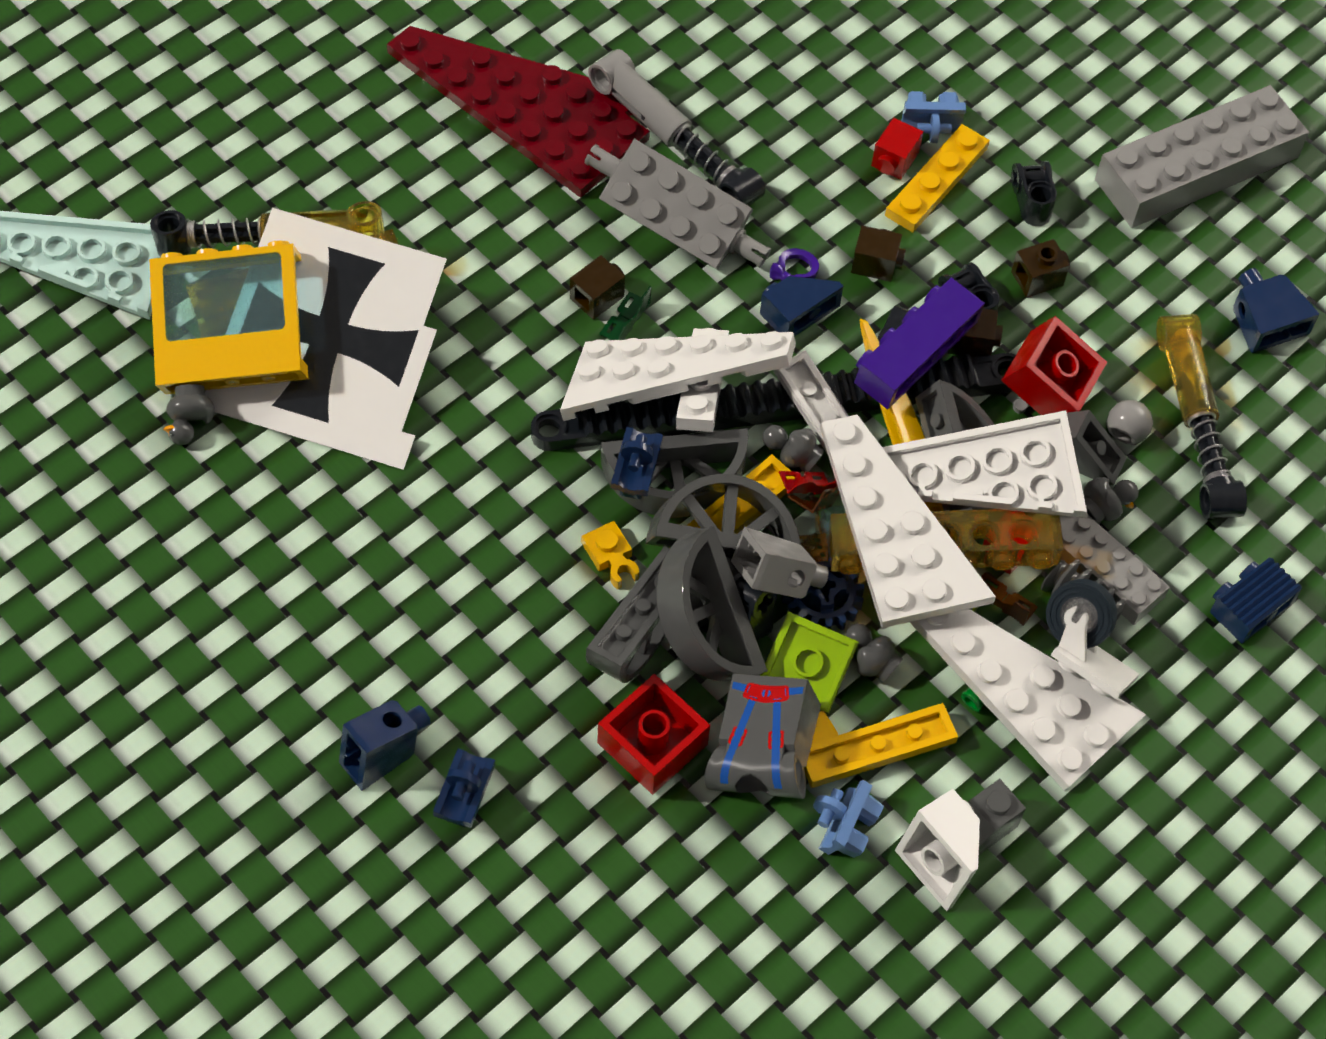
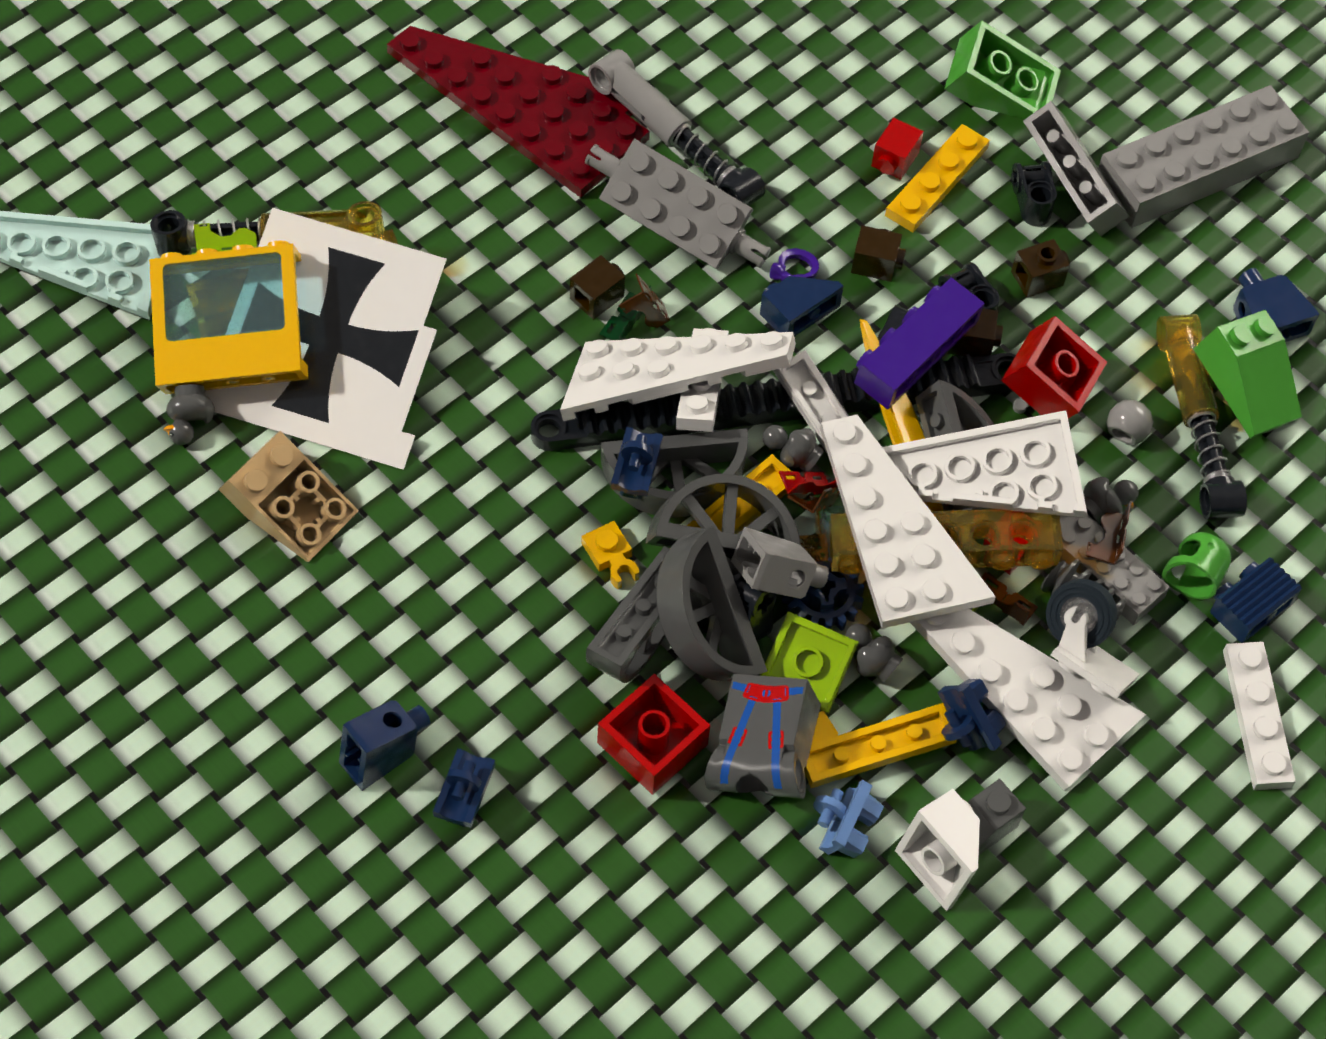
medium blue hips [901,91,966,143] -> none
dark grey slope [1067,410,1127,486] -> none
none -> lime piece [192,223,258,254]
none -> tan slope [218,431,359,562]
none -> reddish brown piece [618,274,670,328]
none -> dark blue hips [937,679,1006,751]
none -> bright green slope [944,21,1061,119]
none -> light grey brick [1023,101,1130,236]
none -> reddish brown piece [1086,500,1132,565]
none -> bright green helmet [1162,532,1231,600]
none -> bright green slope [1193,310,1302,439]
none -> white plate [1223,642,1296,790]

